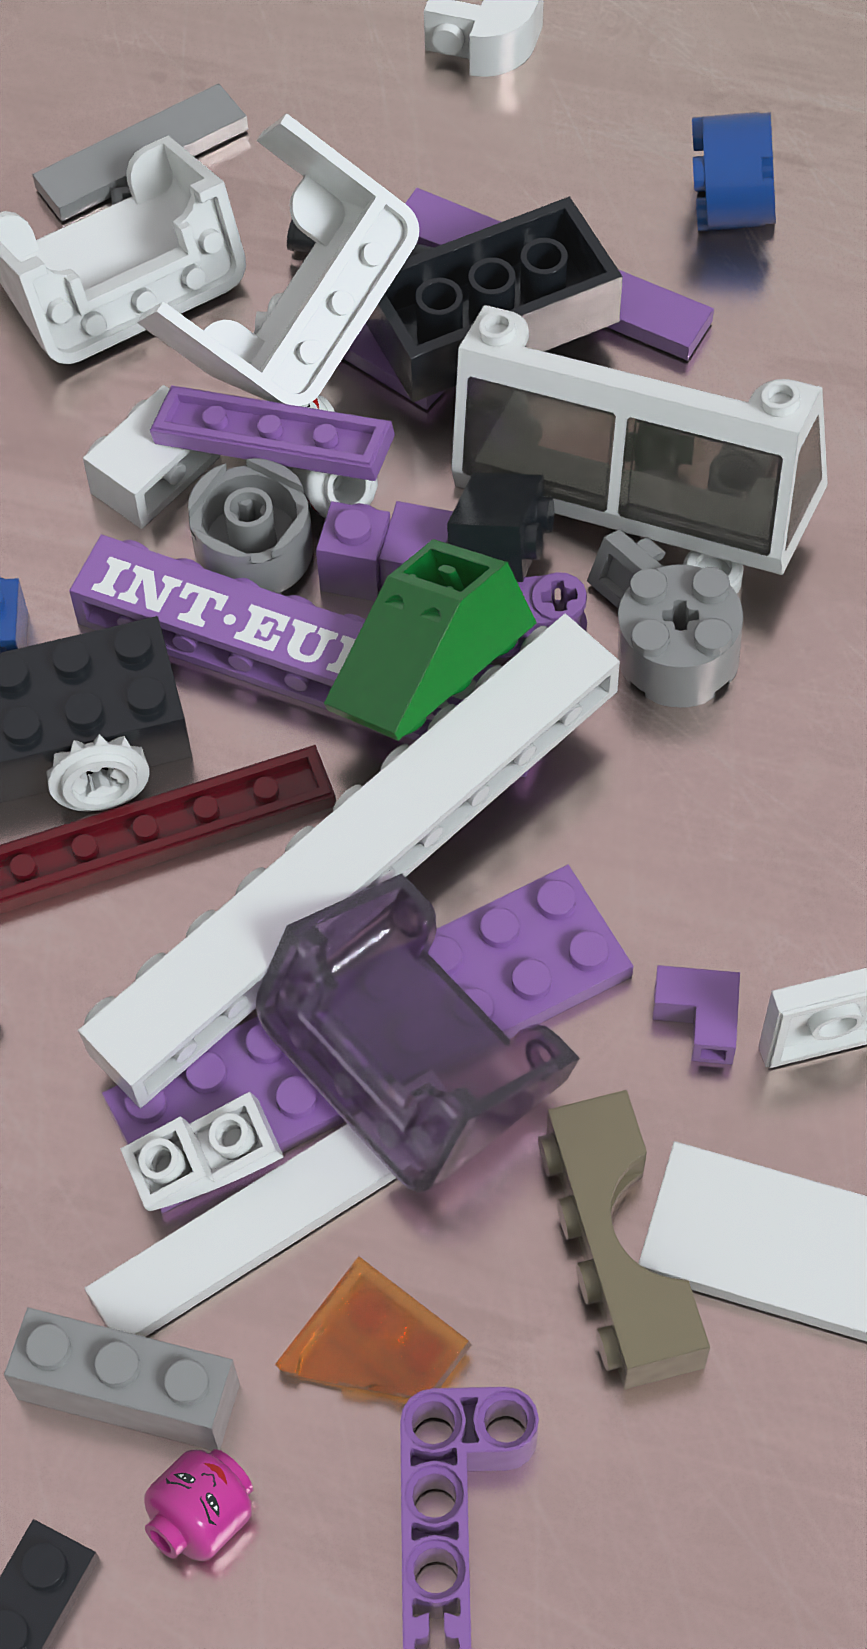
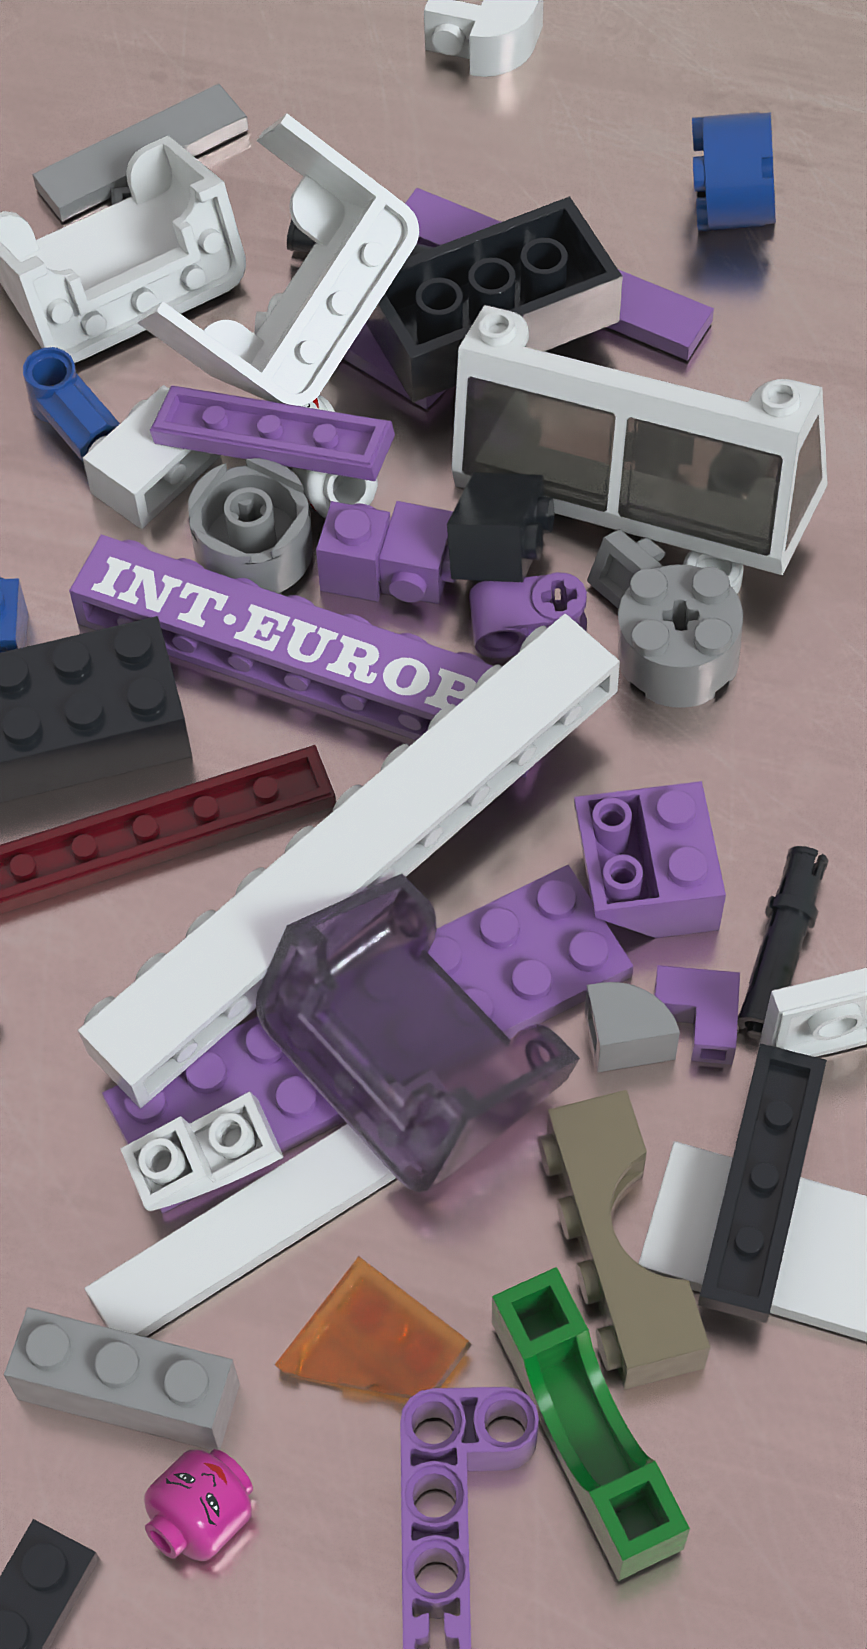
white gear [46,734,149,812] -> none
green slope [324,539,537,741] -> none
none -> blue piece [23,347,120,461]
none -> green arch [492,1267,690,1581]
none -> medium lavender slope [574,781,726,938]
none -> light grey brick [585,982,680,1072]
none -> black plate [698,1043,827,1323]
none -> black pin [737,846,829,1036]

